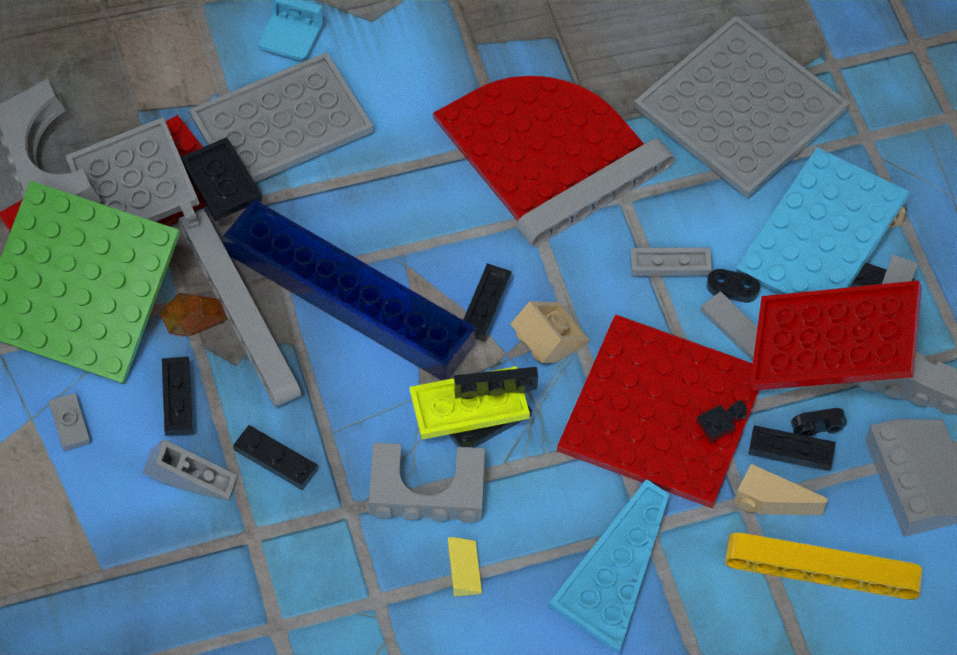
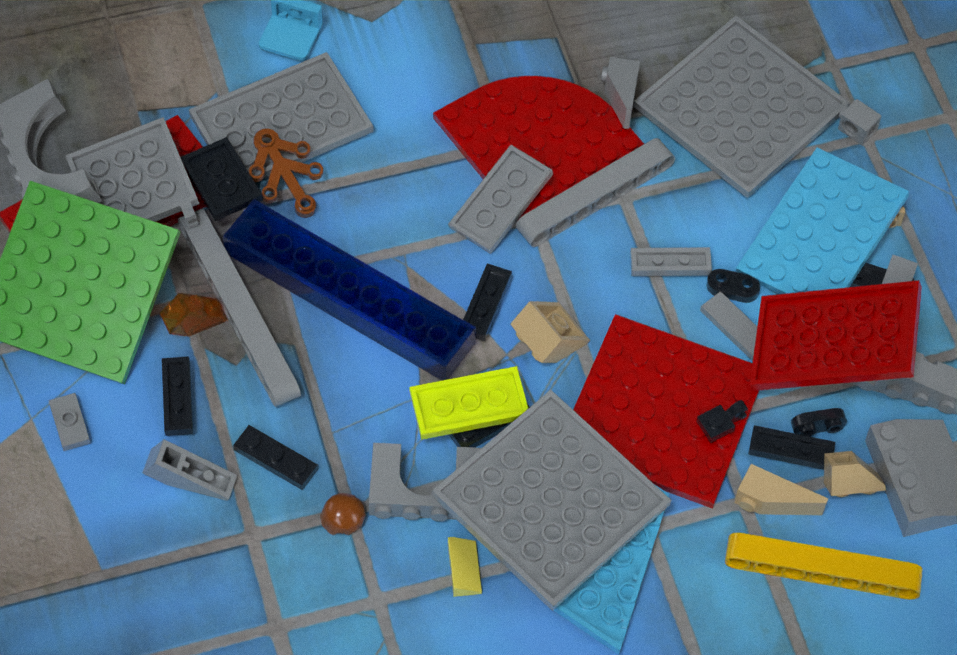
black plate [454,367,538,399] -> none
none -> dark orange plant [249,128,323,218]
none -> dark orange hair [320,493,366,535]
none -> light grey plate [431,390,672,611]
none -> light grey tile [448,145,553,254]
none -> light grey slope [601,57,640,129]
none -> tan slope [824,451,886,497]
none -> light grey brick [838,99,882,146]

